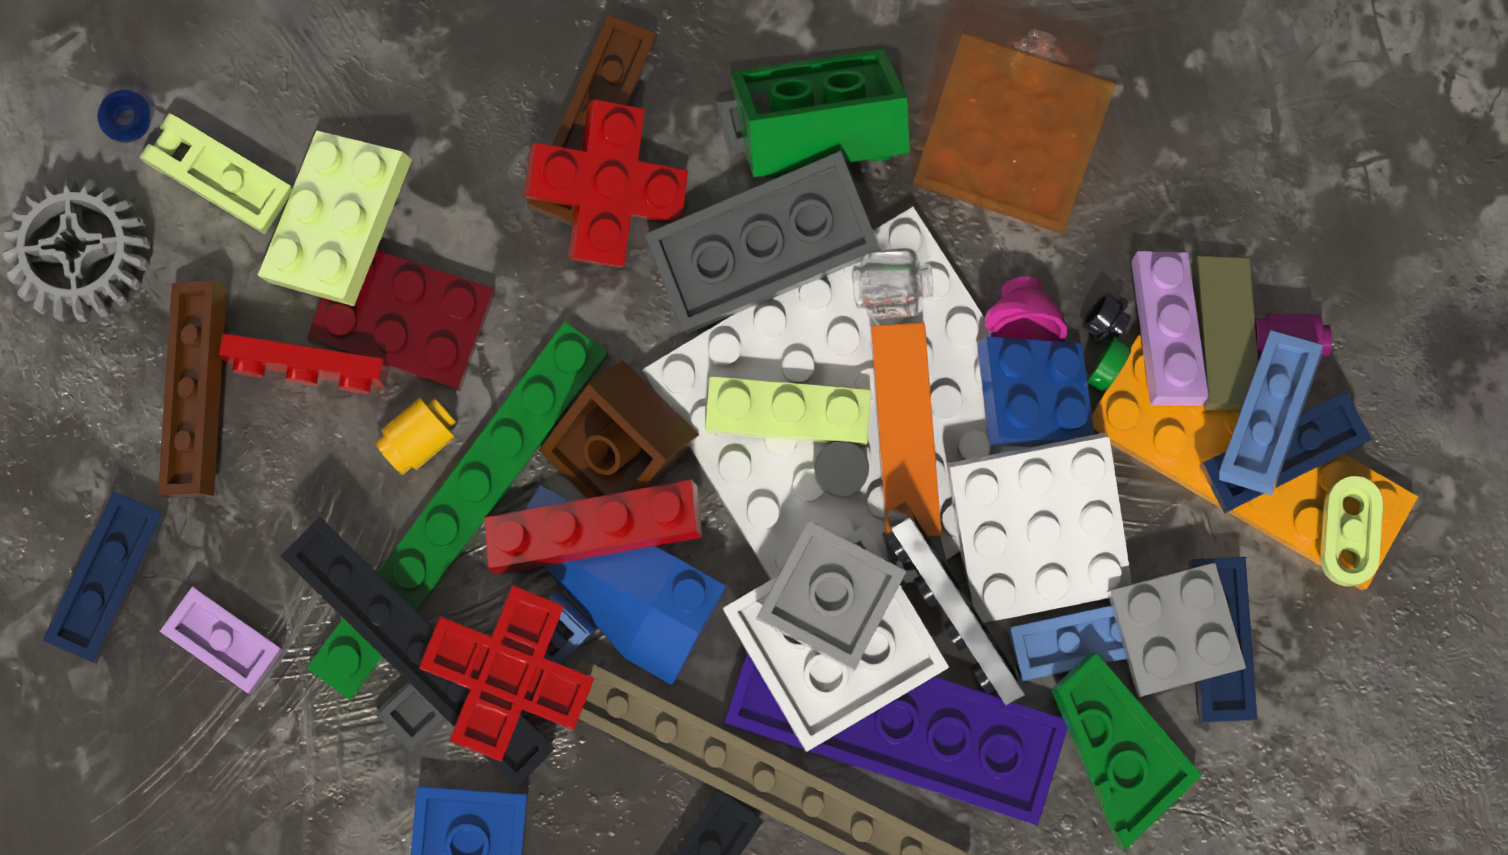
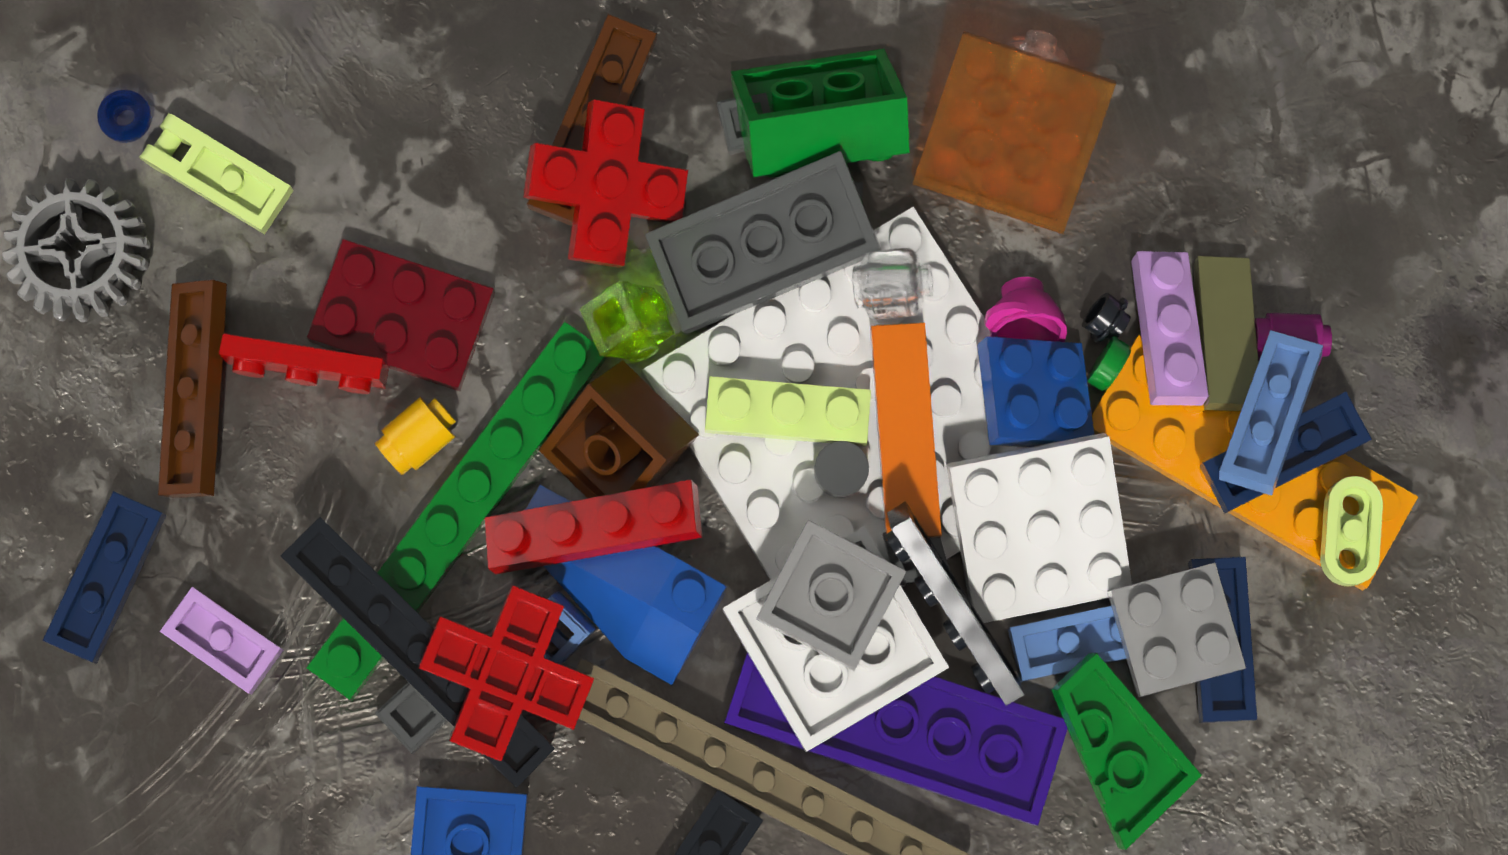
yellowish green plate [258,130,412,306] -> none
none -> clear neon green brick [579,281,675,362]

